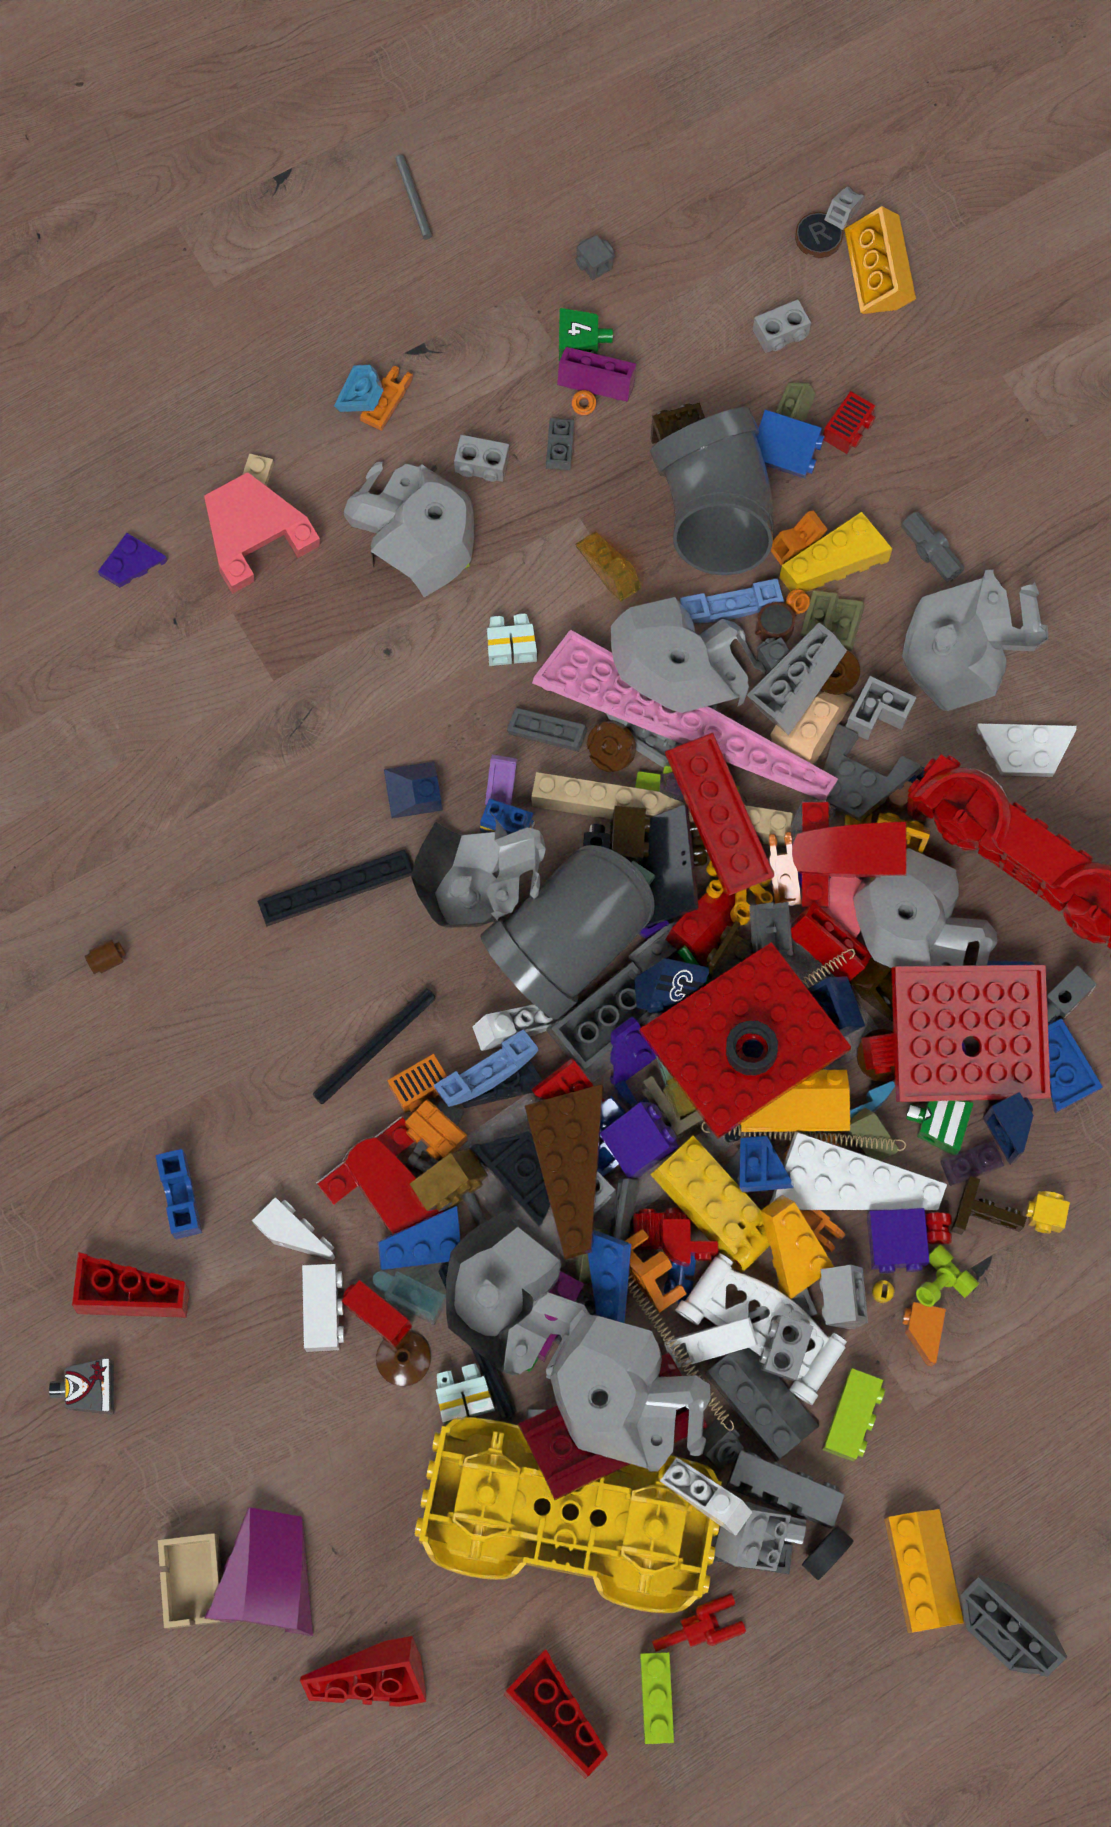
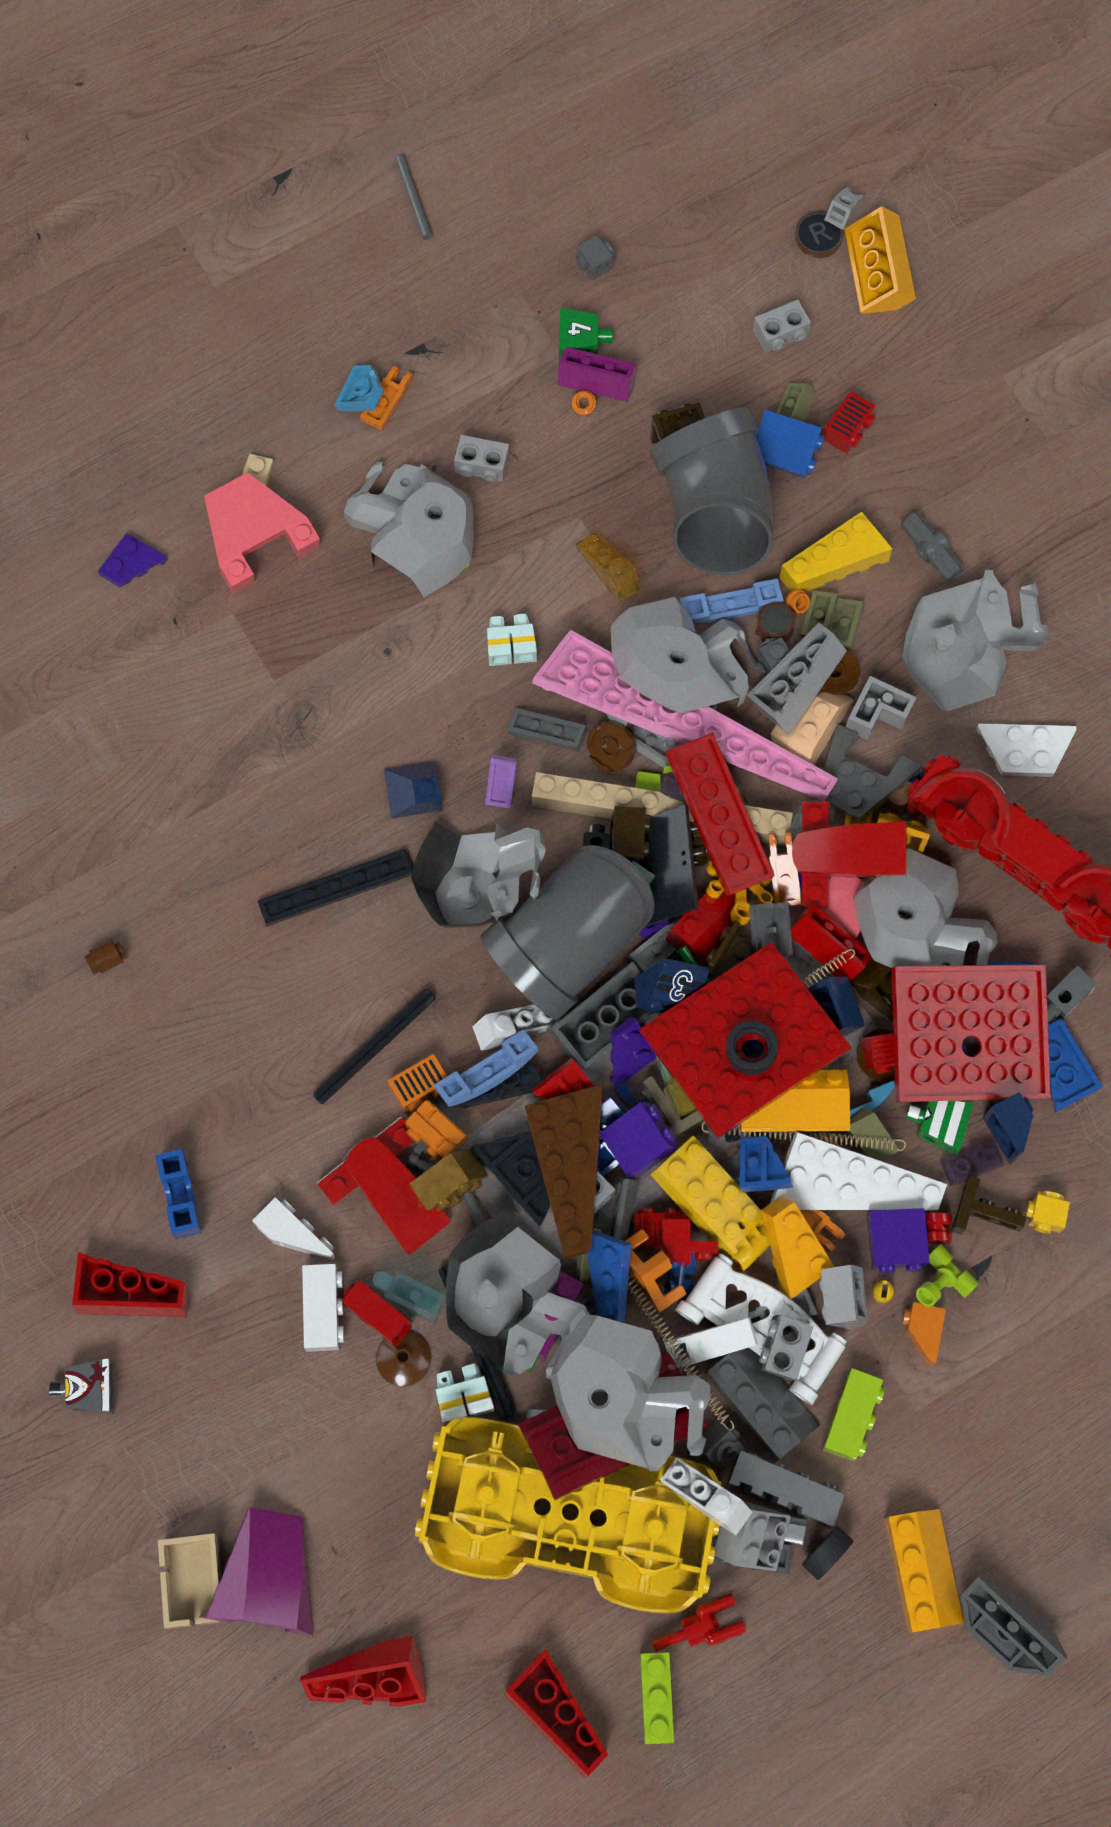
blue wing [378,1205,460,1270] -> none
blue hips [480,798,535,835] -> none
dark grey slope [546,418,574,470] -> none
orange brick [771,510,828,566] -> none

